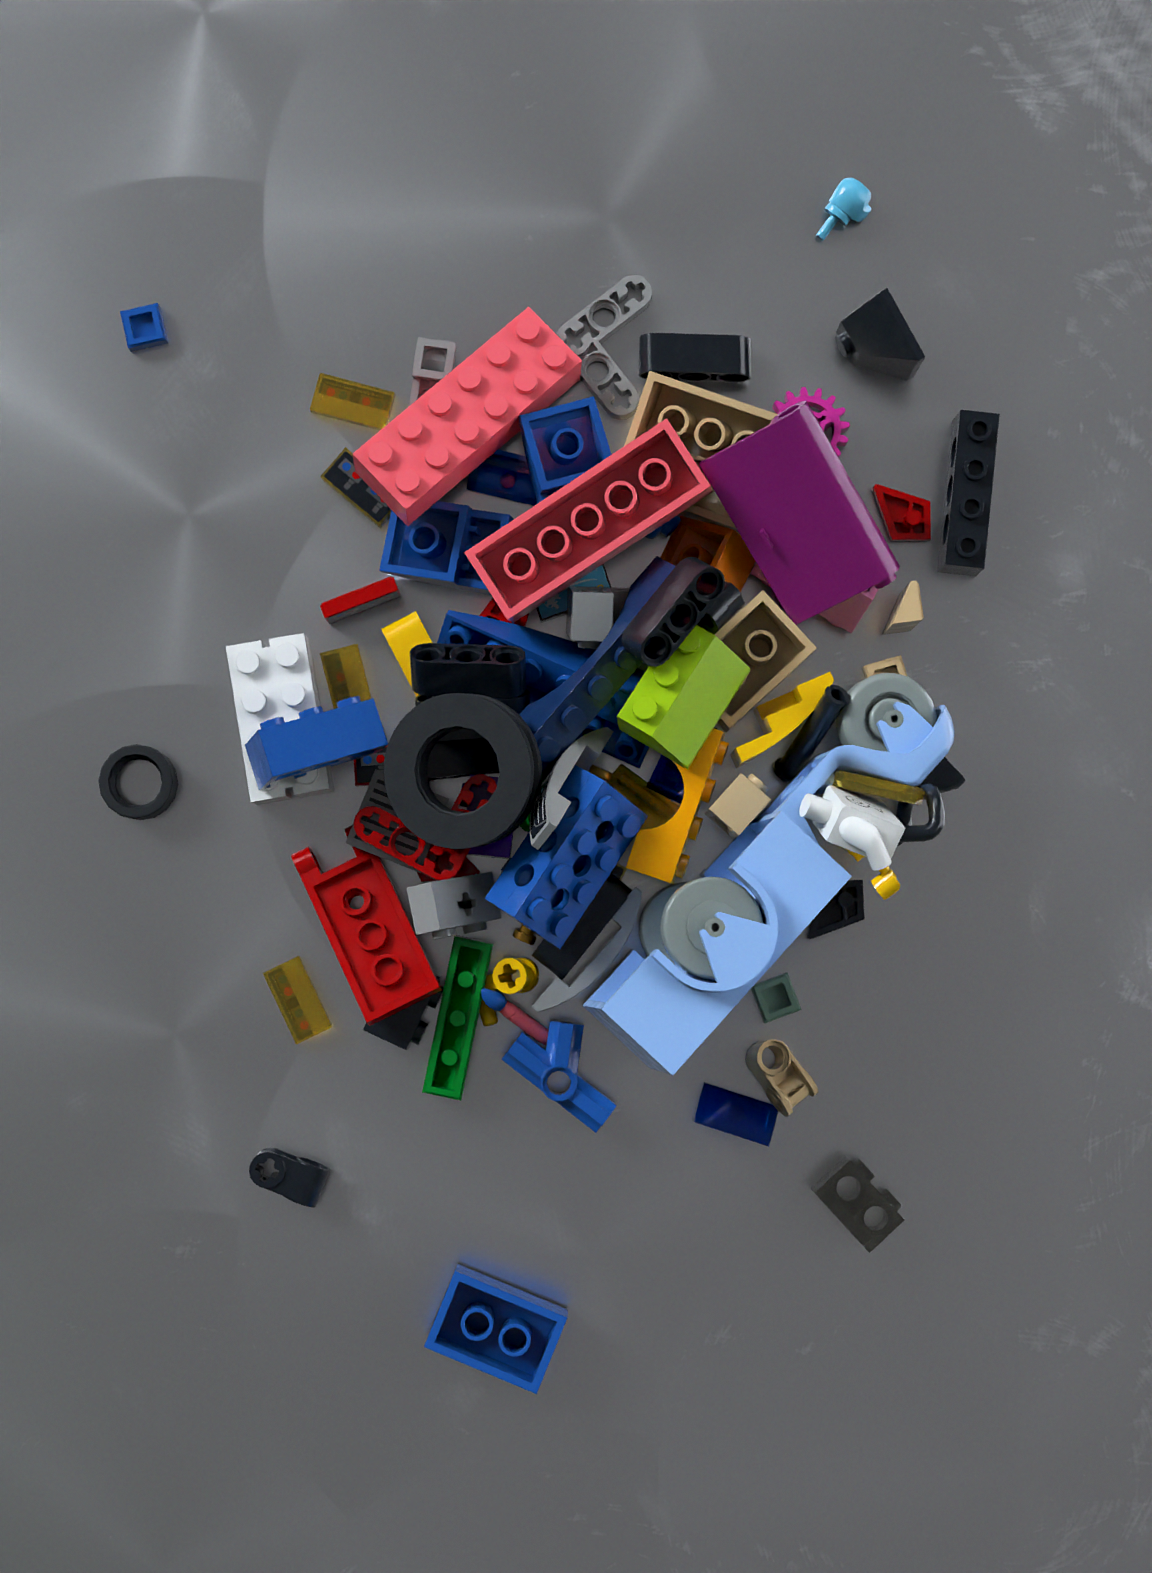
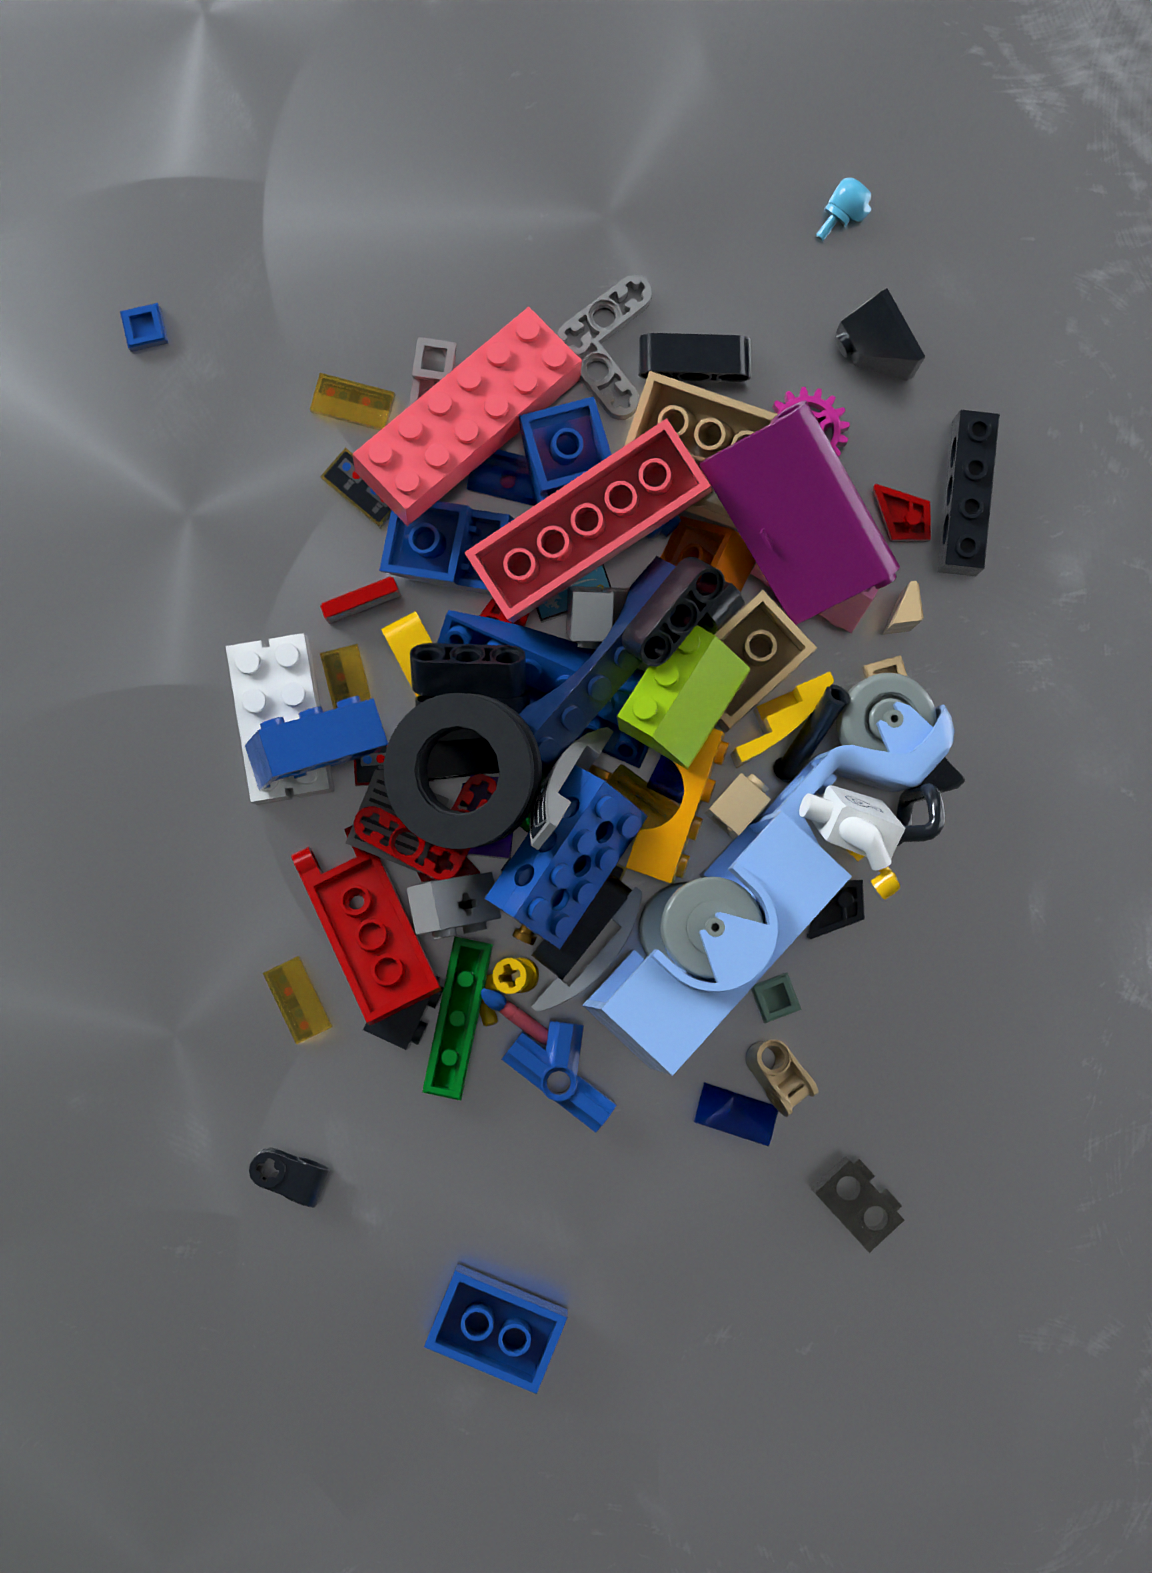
black tyre [98,744,178,820] -> none
clear yellow tile [833,770,925,805] -> none

